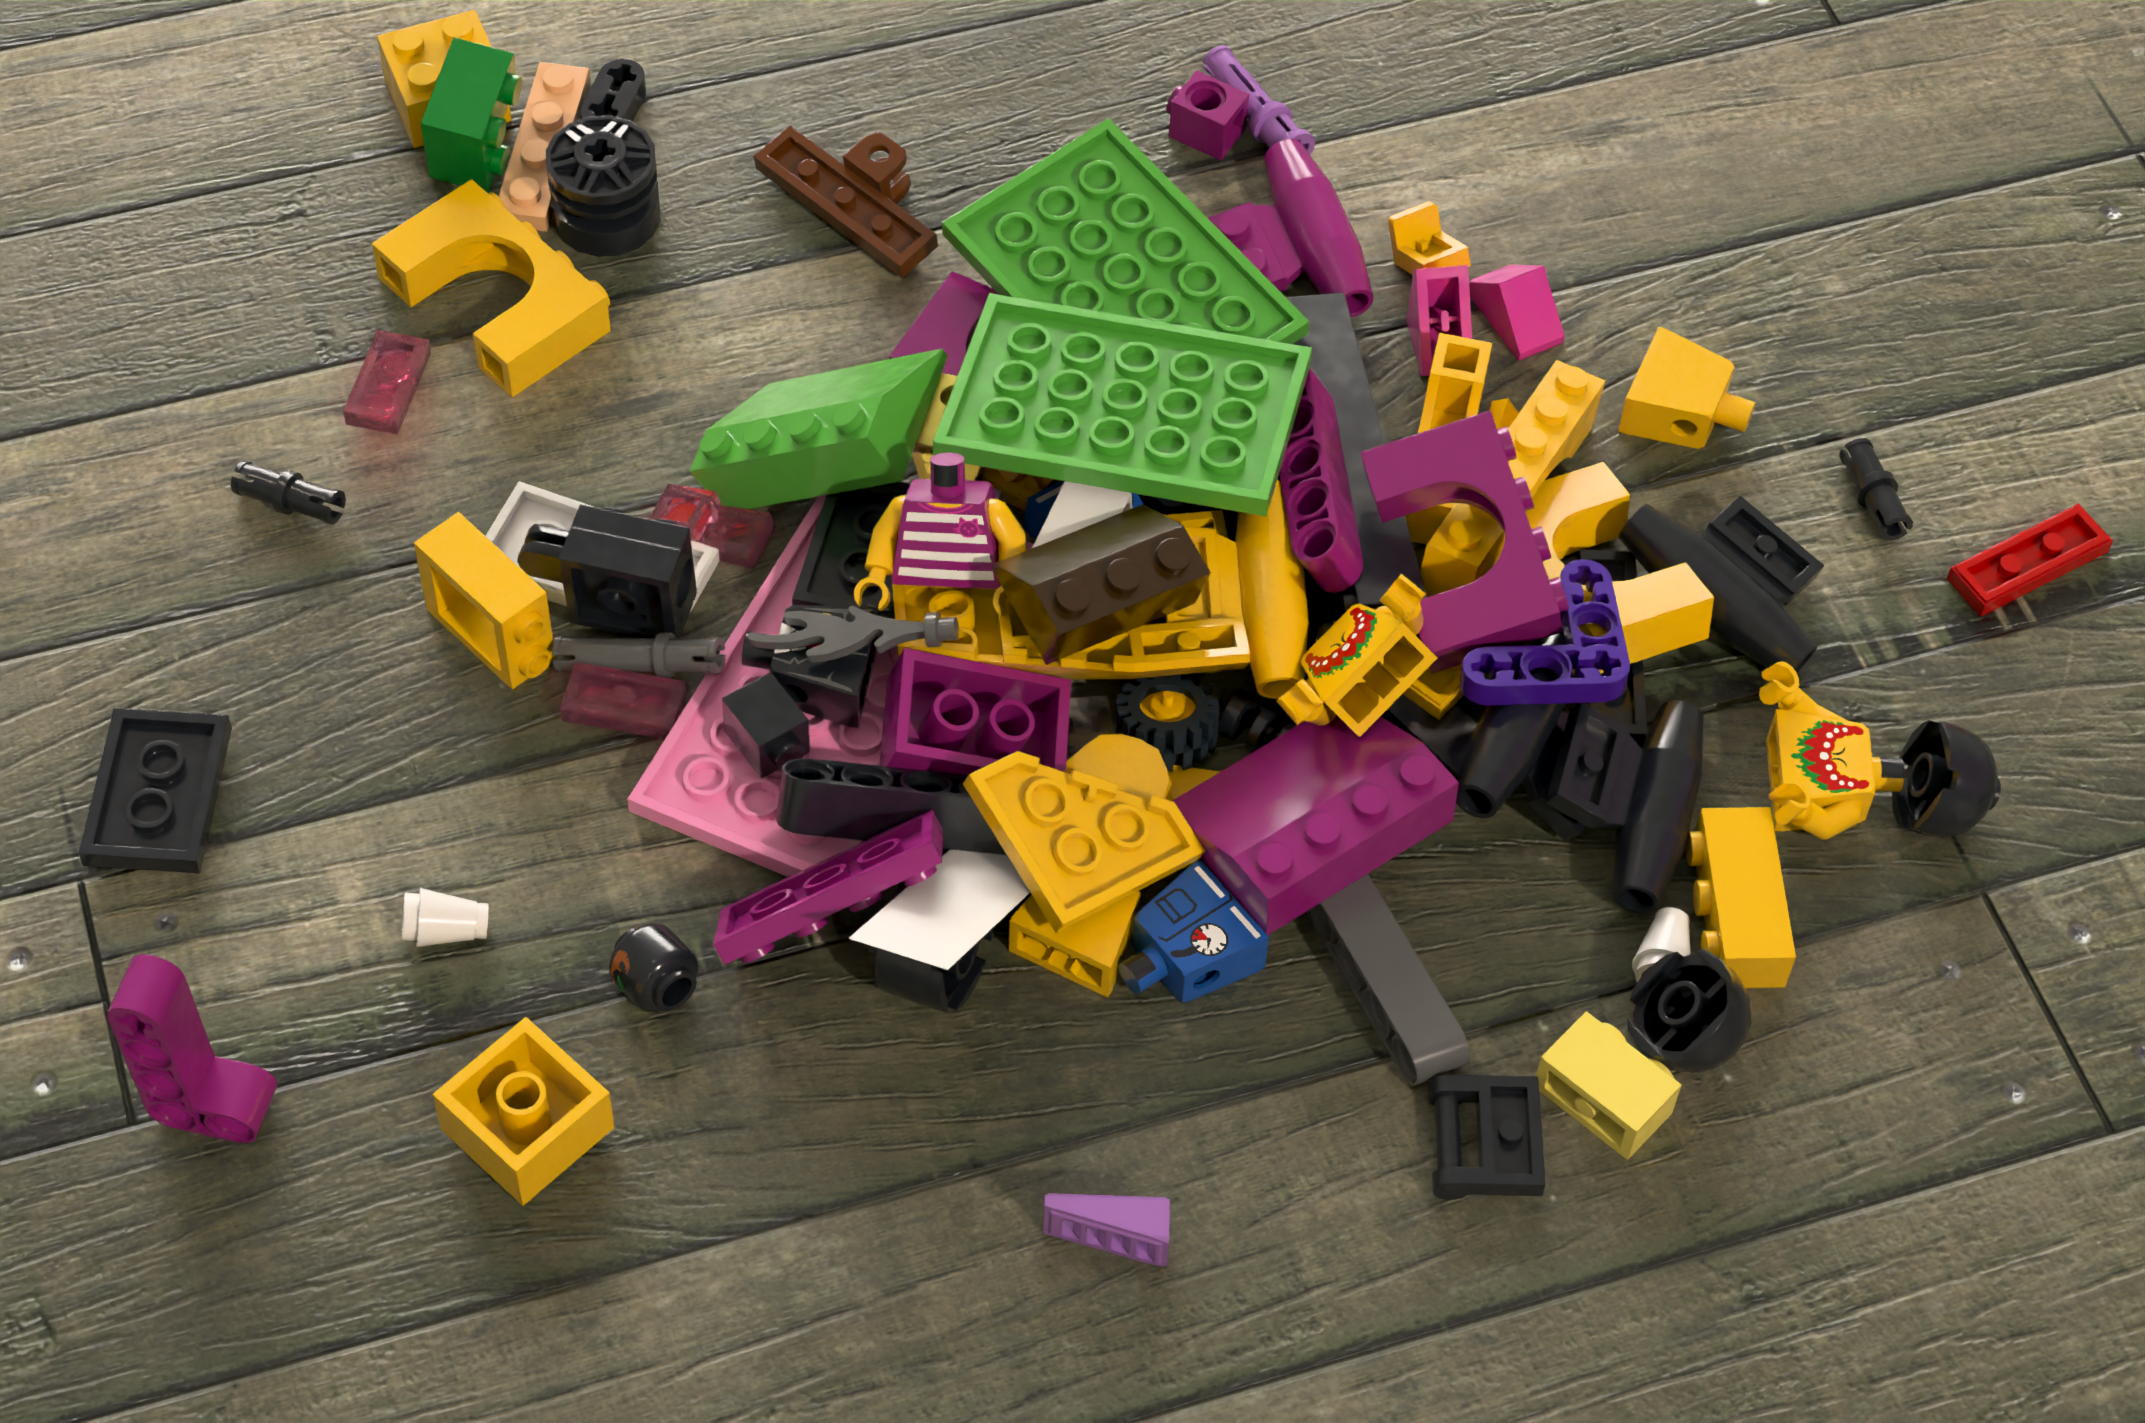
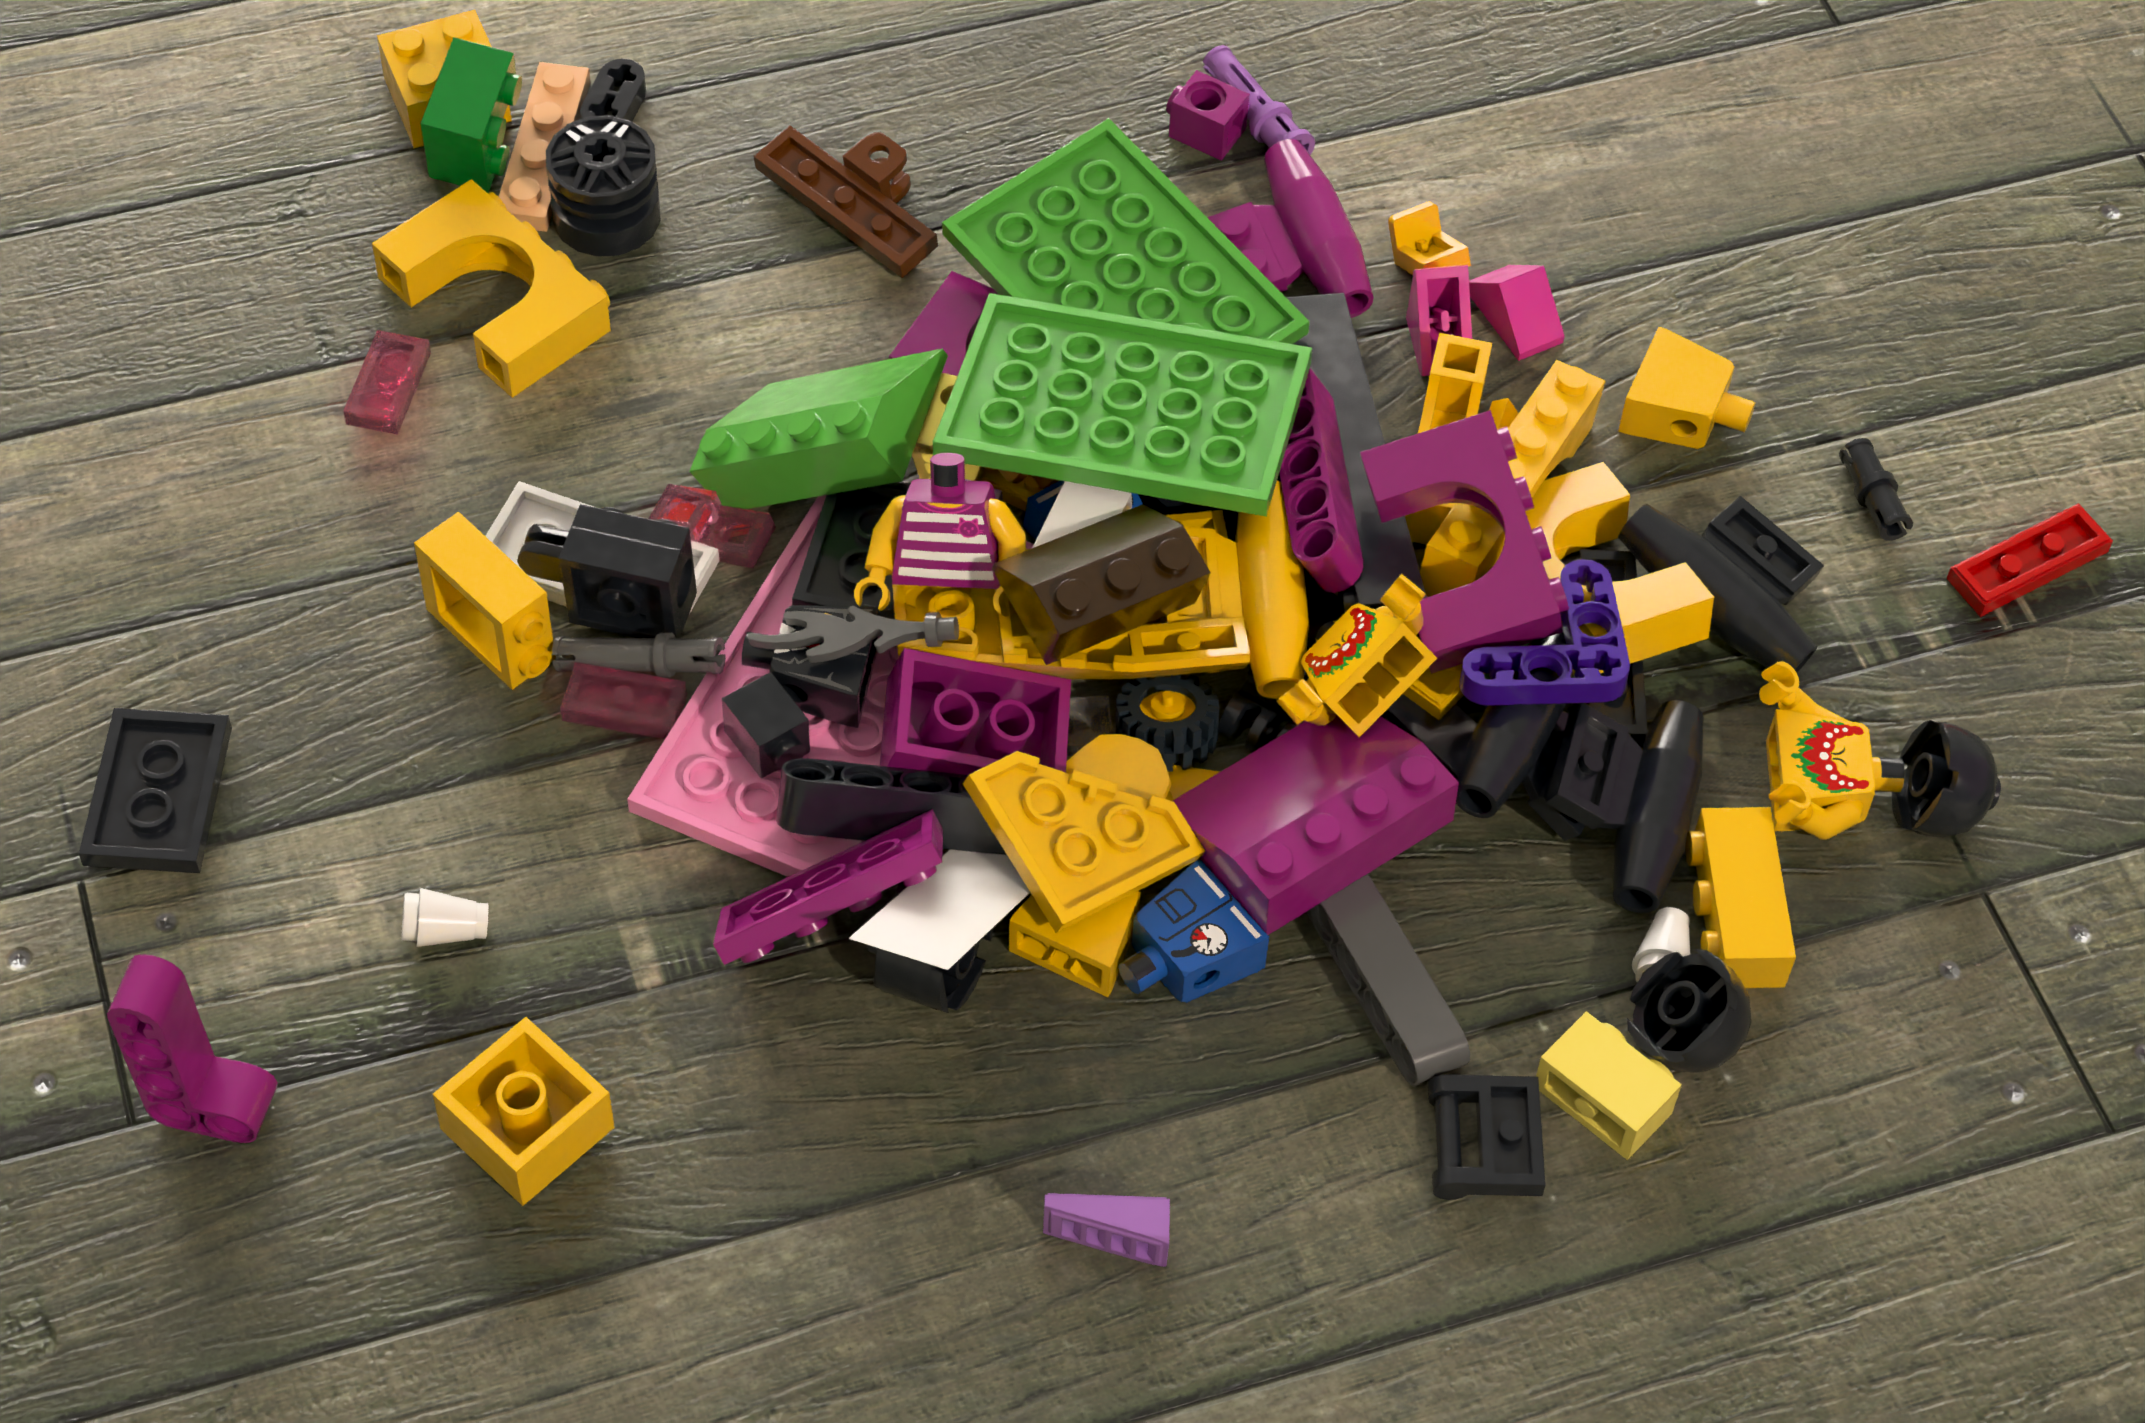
black pin [231,460,346,525] -> none
black head [609,923,699,1012] -> none

